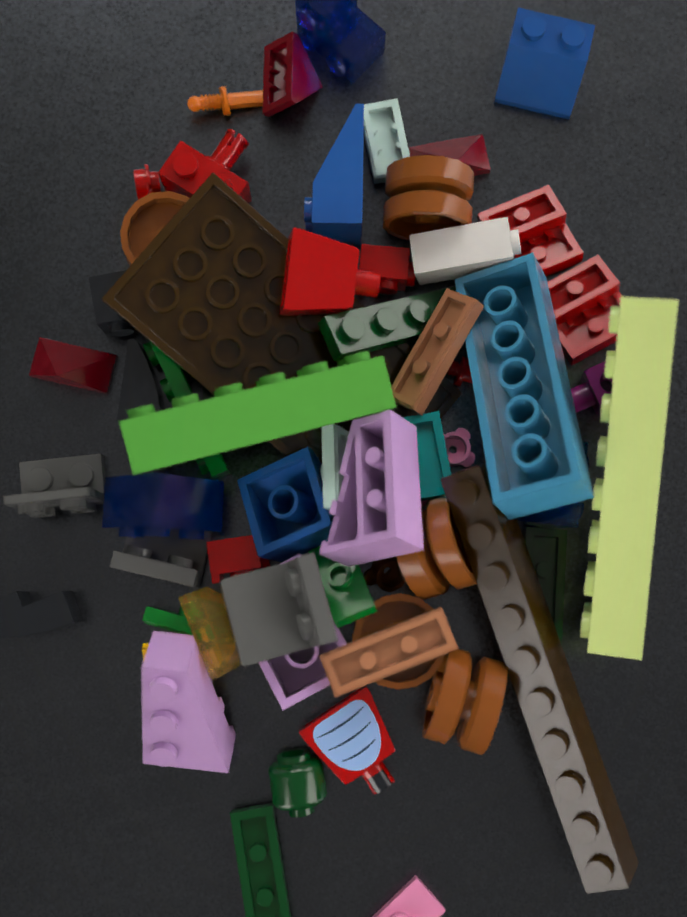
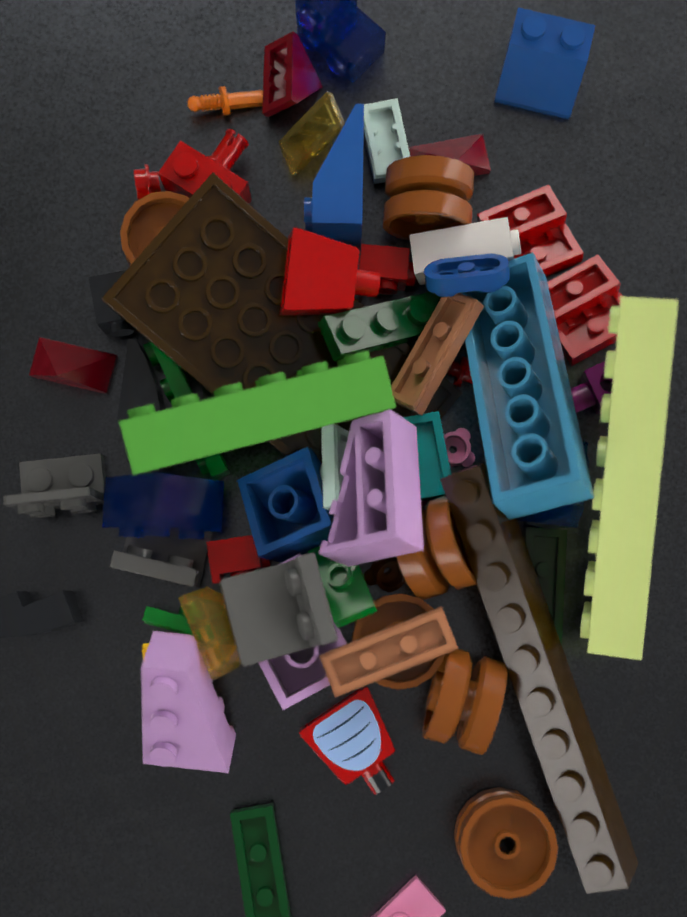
dark green head [268,748,327,817] -> none
none -> clear yellow slope [278,92,345,175]
none -> blue plate [424,254,510,297]
none -> dark orange wheel [454,787,558,899]

